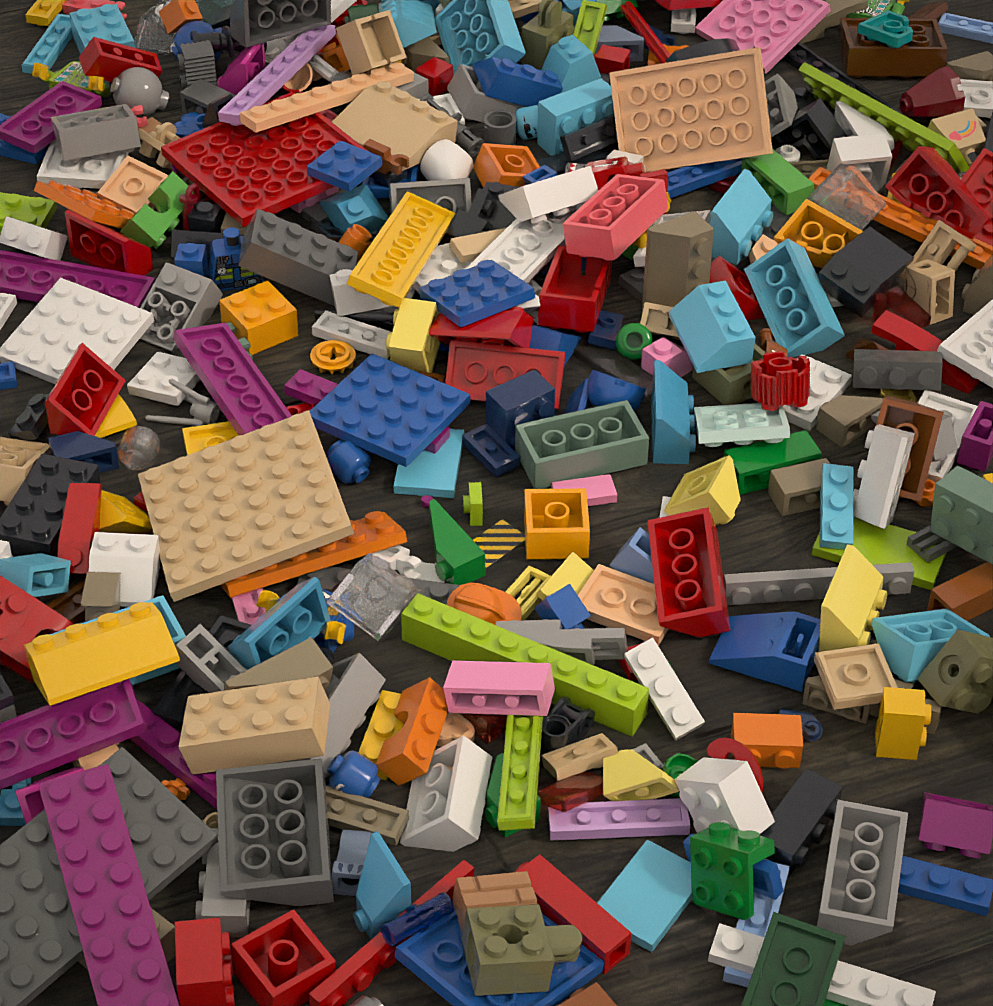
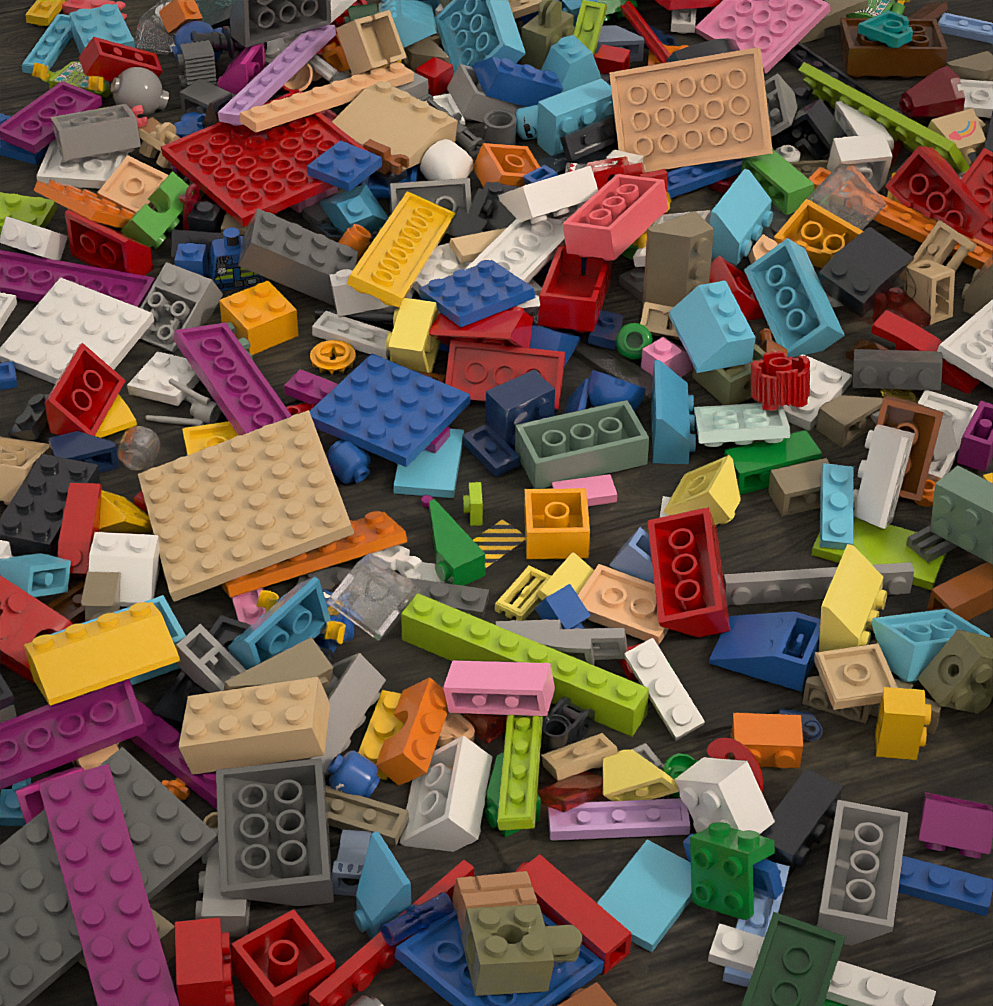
orange piece [447,583,522,625] -> none

